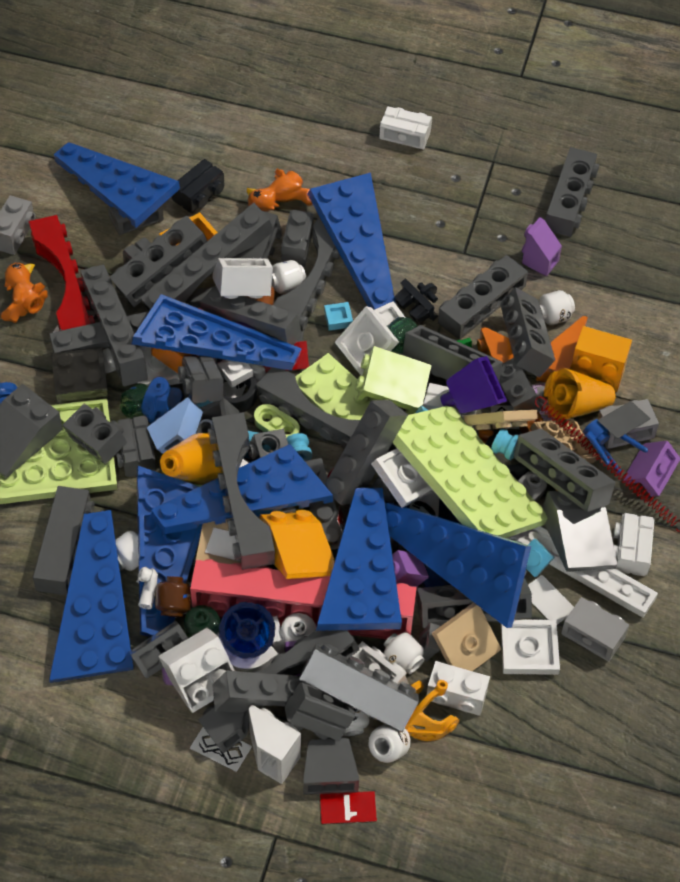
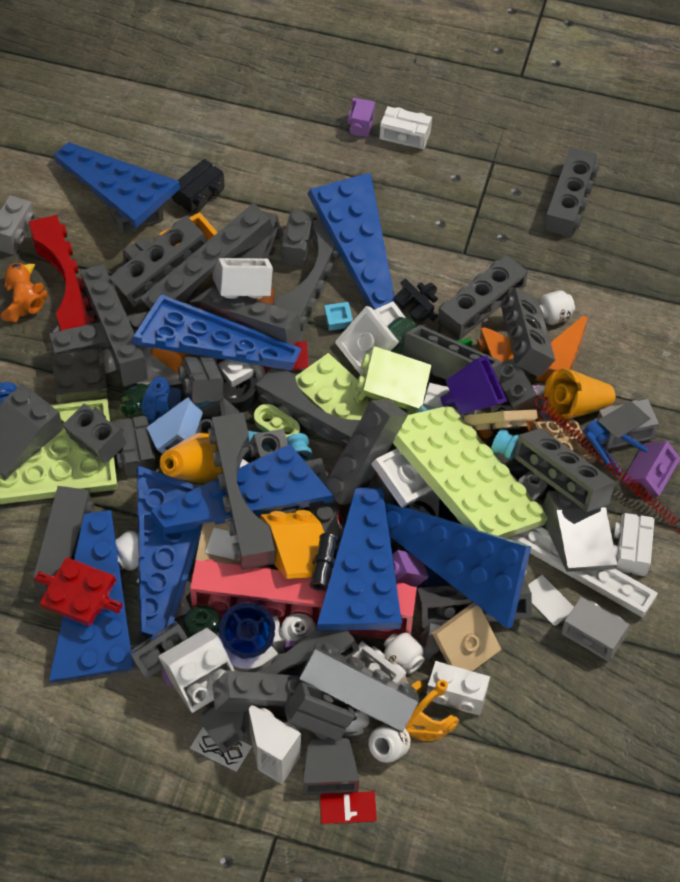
white arm [138,567,158,609] -> none
reddish brown head [155,576,191,617] -> none
orange animal [247,168,312,212] -> none
white head [271,260,306,294] -> none
white plate [500,619,560,675] -> none
medium lavender slope [522,217,562,276] -> none
medium azure plate [526,539,555,577] -> none
light orange brick [571,326,632,392] -> none
none -> red plate [35,557,123,627]
none -> black pin [310,533,337,591]
none -> medium lavender brick [347,98,375,137]

